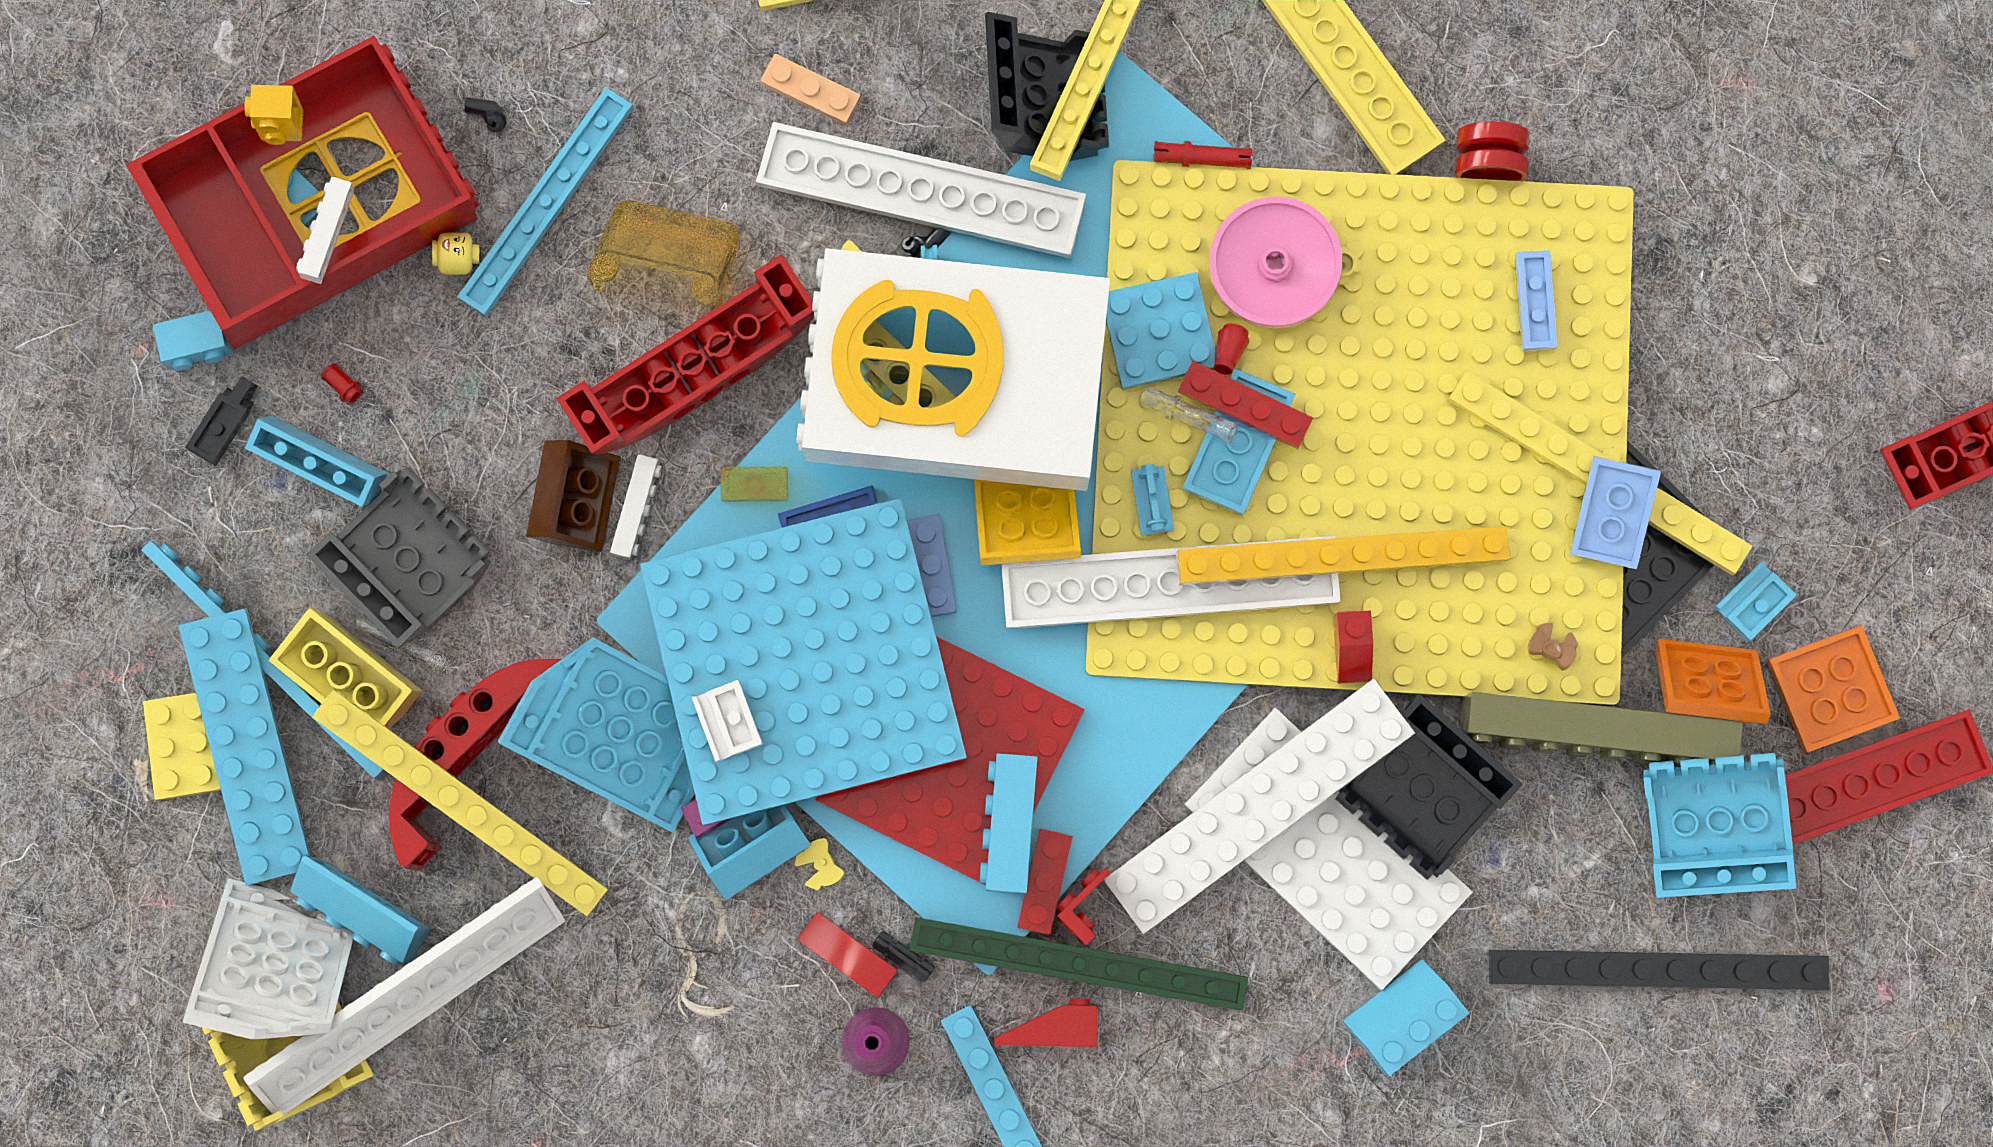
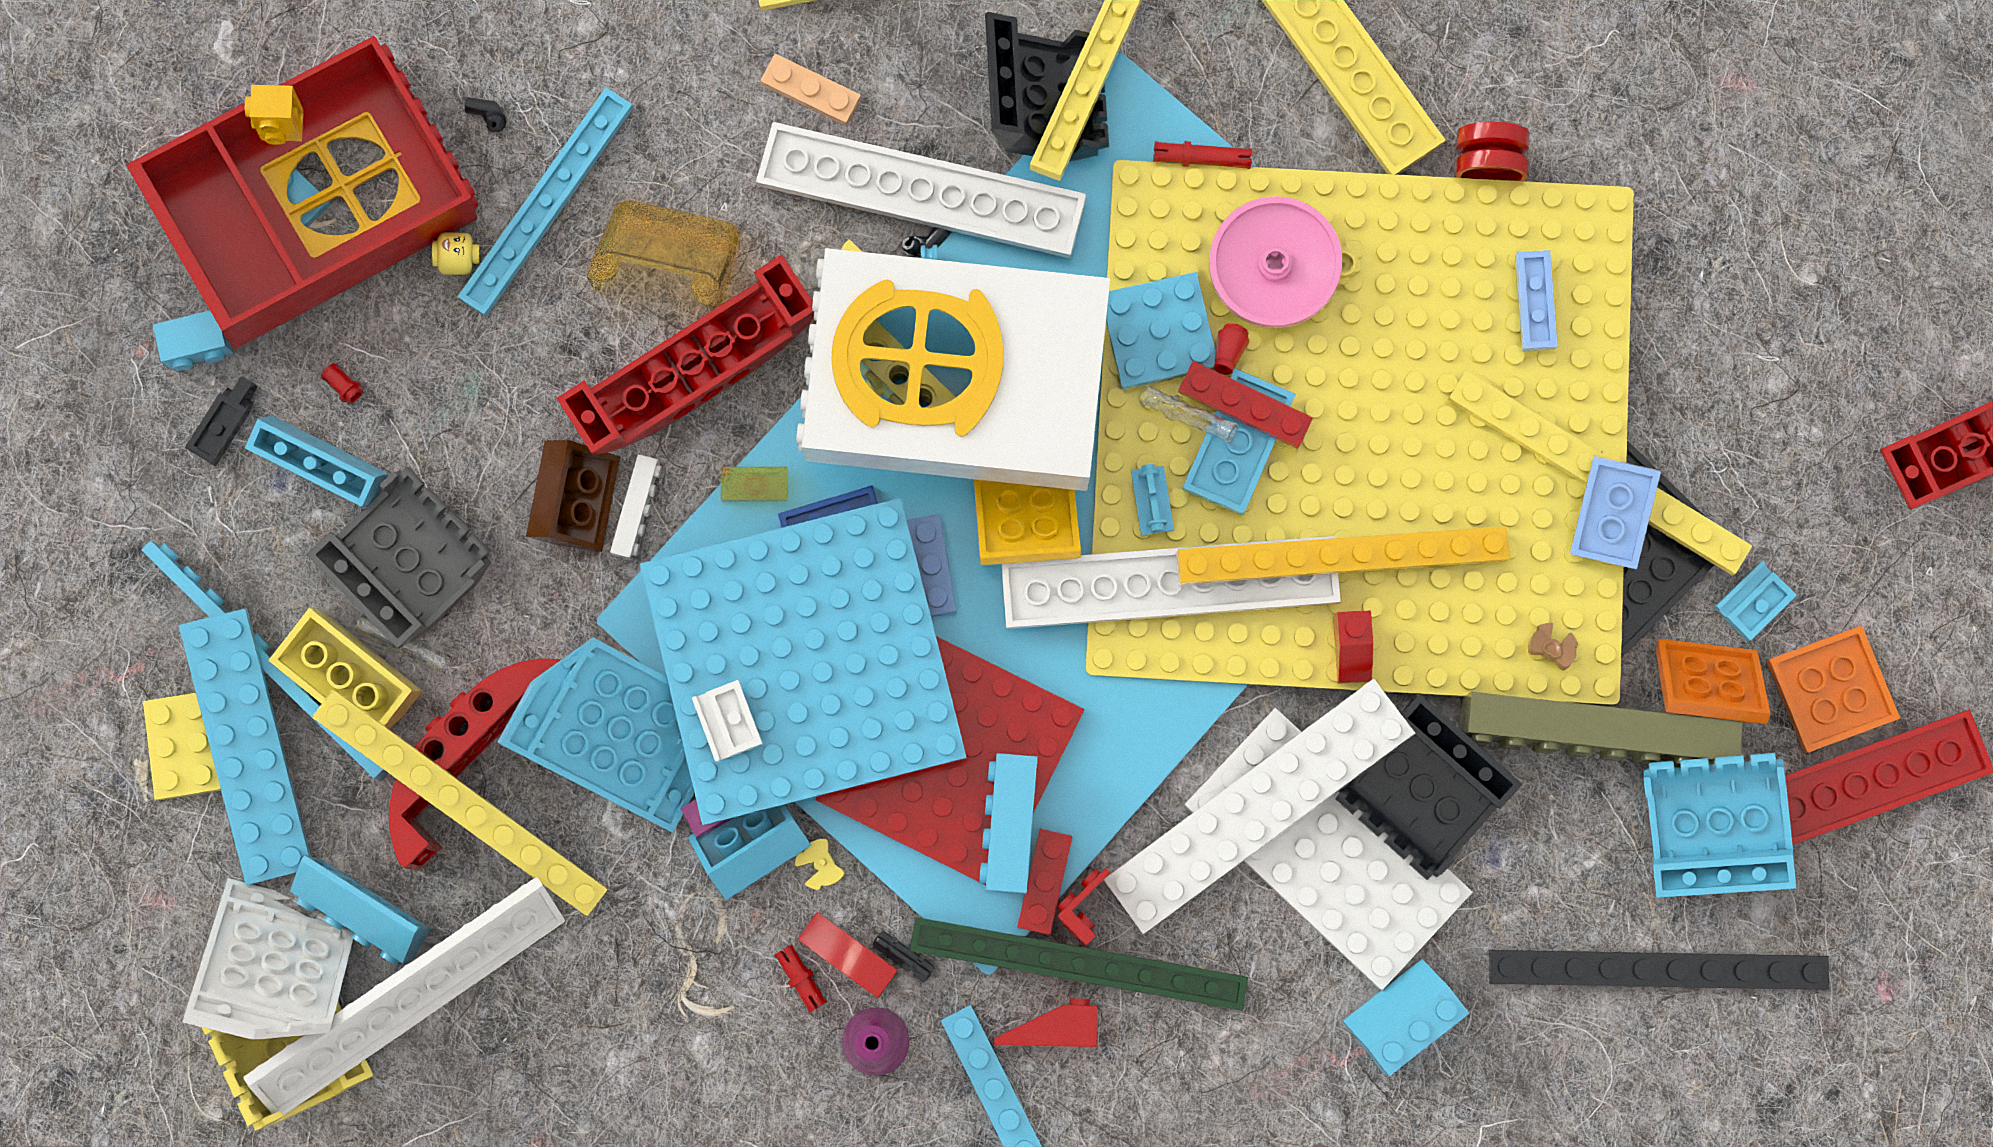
white piece [296,176,355,284] -> none
none -> red pin [774,944,828,1013]

